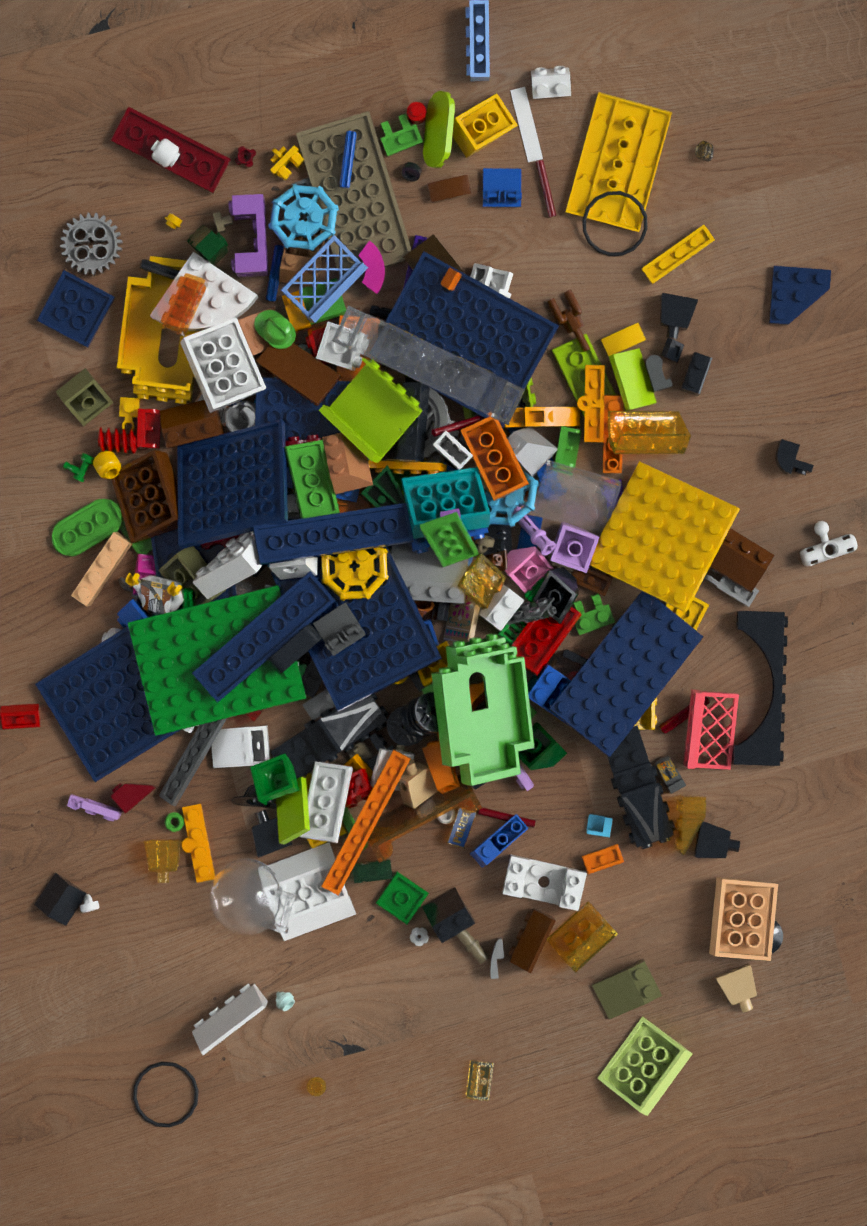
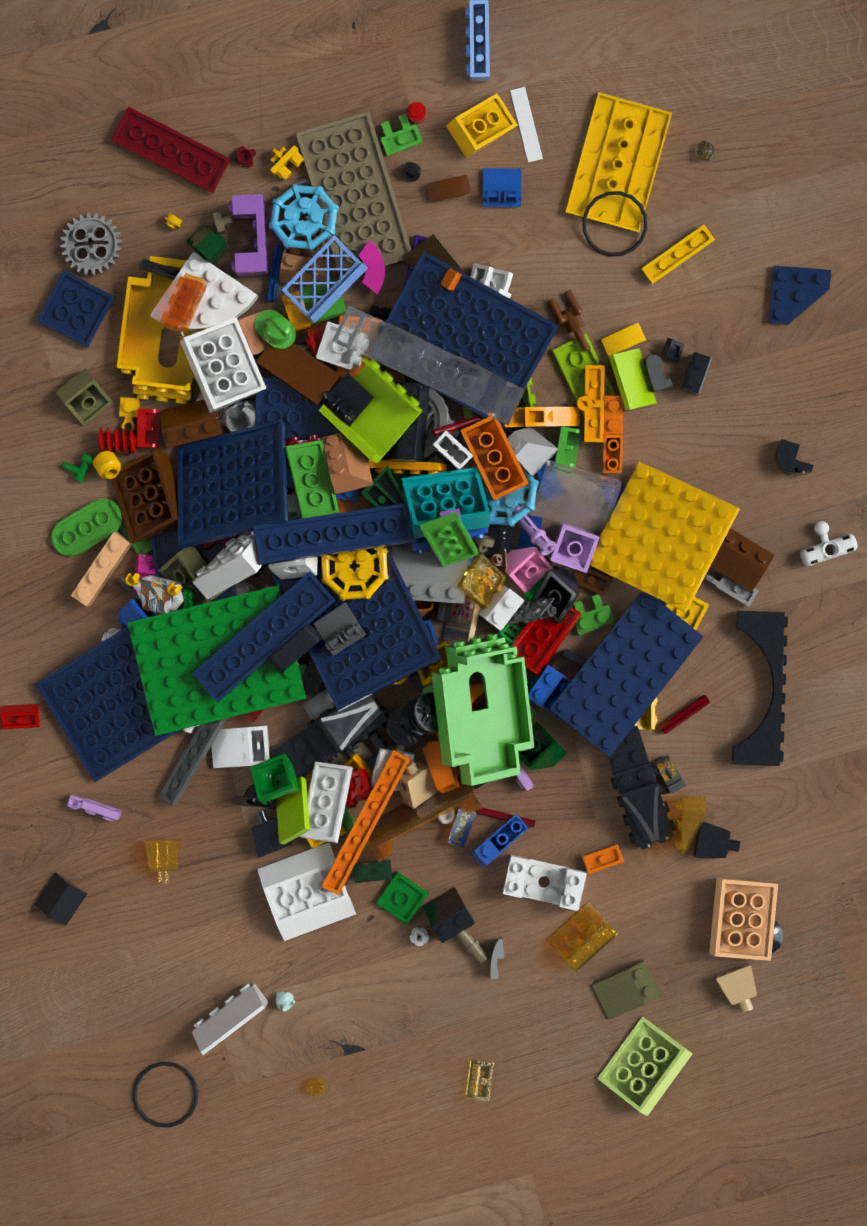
white tile [80,894,100,913] -> none
dark red slope [111,783,156,814] -> none
white head [151,139,180,167] -> none
bright green plate [165,812,184,832] -> none
light orange hinge [182,804,216,883] -> none
clear windscreen [210,858,297,935] -> none
blue axle [340,131,357,188] -> none
lime tile [423,91,455,168] -> none
reddish brown slope [508,908,556,973] -> none
white bracket [531,66,571,99] -> none
dark red bar [536,160,556,218] -> none
medium azure panel [586,814,613,838] -> none
clear yellow slope [608,411,691,454] -> none
black torso [660,293,698,340] -> none
coral fence [683,689,739,770] -> none
none -> black hinge [323,373,374,427]

